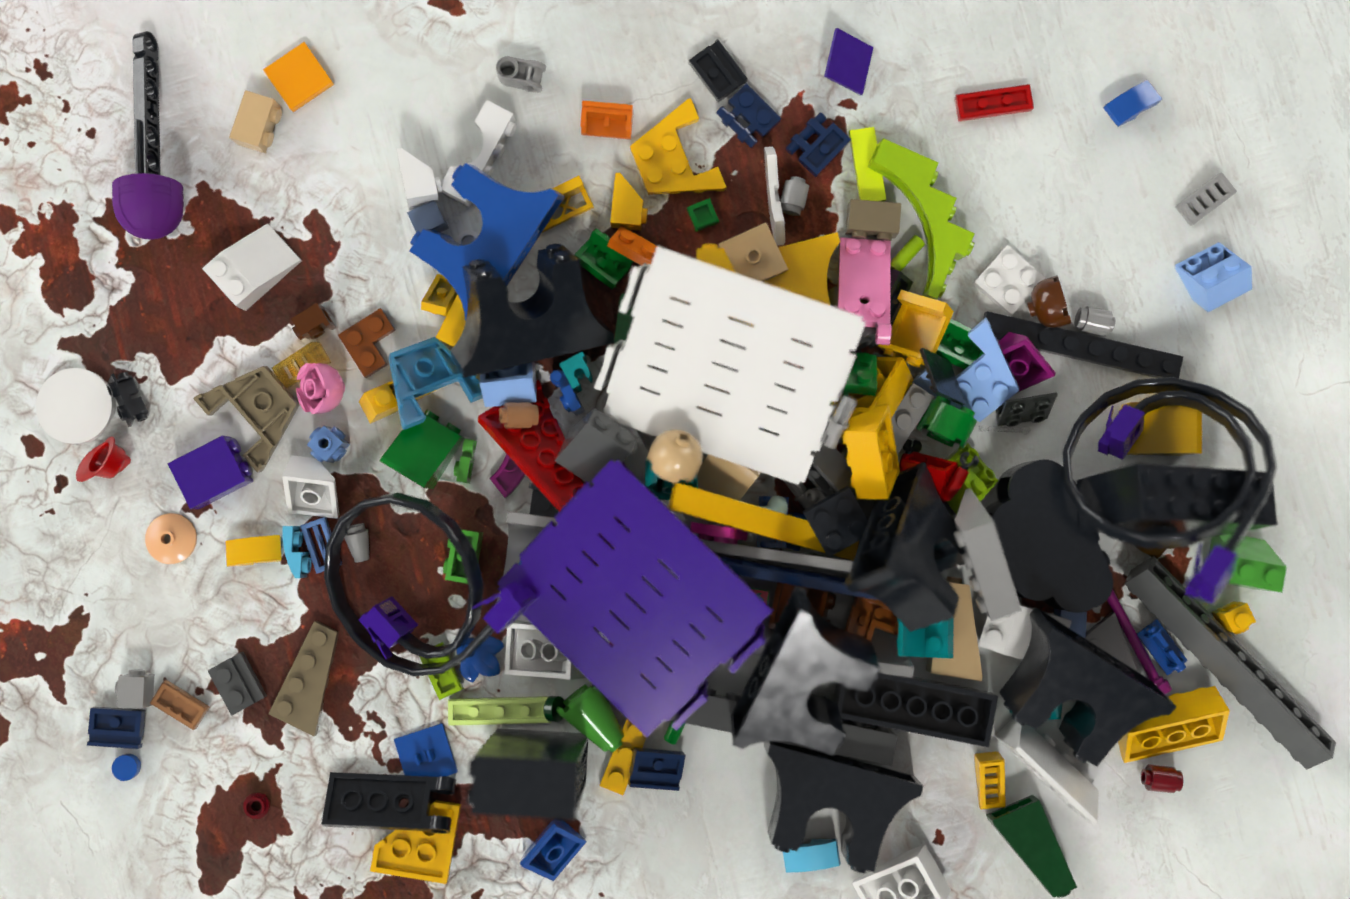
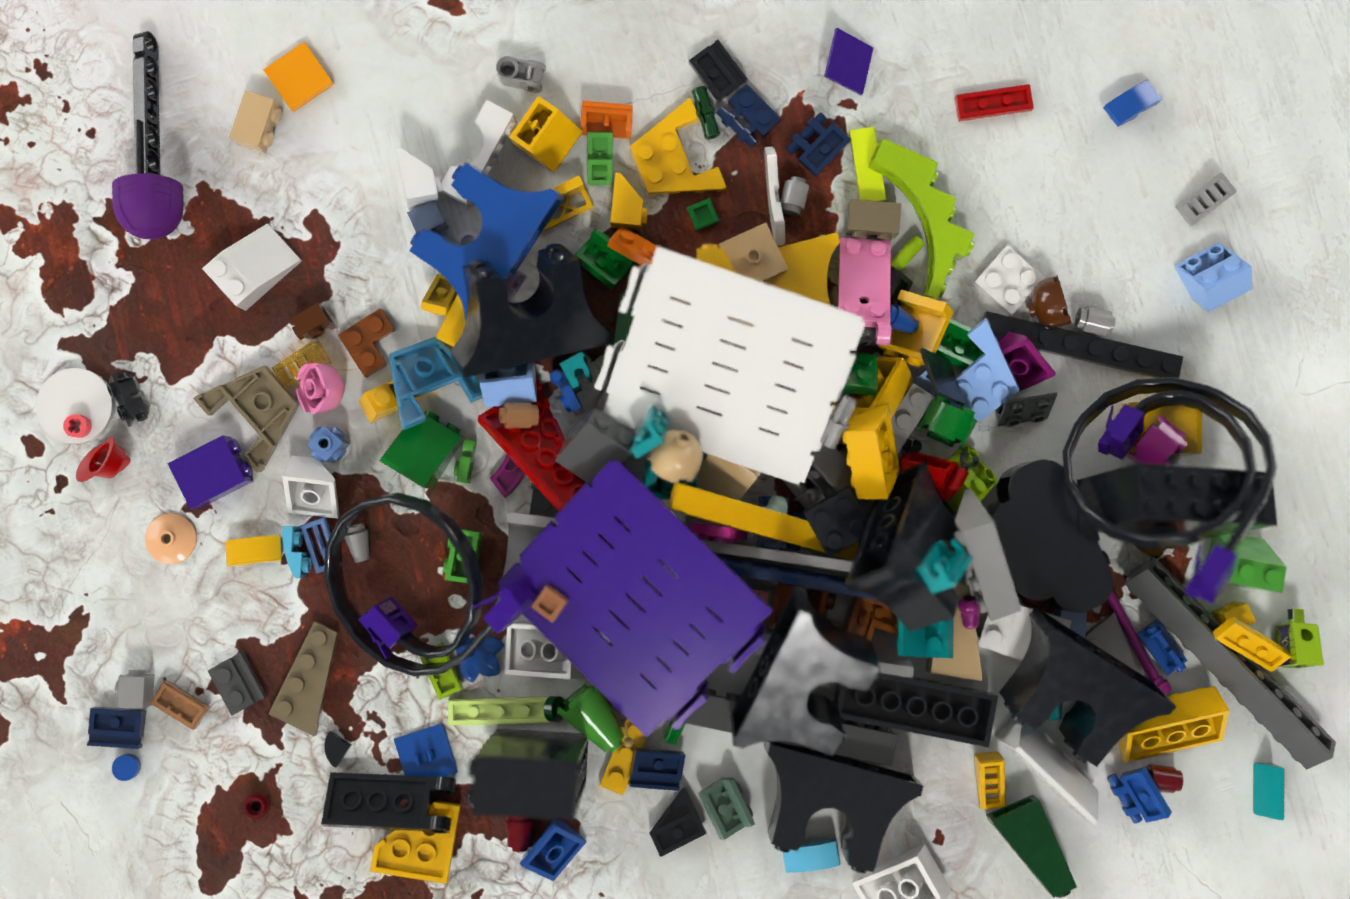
none -> coral bush [63,414,92,438]
none -> black tile [324,731,352,768]
none -> clear purple tile [506,271,527,296]
none -> dark red brick [507,817,533,852]
none -> yellow slope [509,96,583,173]
none -> nougat tile [531,584,569,623]
none -> bright green slope [587,131,613,185]
none -> clear hinge [609,701,633,748]
none -> teal bracket [630,406,669,459]
none -> black wing [649,787,707,857]
none -> dark green pin [691,86,720,140]
none -> sand green bracket [698,777,755,840]
none -> blue cone [890,304,919,334]
none -> teal hinge [917,538,973,594]
none -> magenta piece [958,595,980,629]
none -> blue plate [1107,767,1172,824]
none -> magenta brick [1126,415,1188,465]
none -> yellow plate [1213,616,1291,672]
none -> teal slope [1253,763,1284,820]
none -> lime torso [1275,609,1324,669]

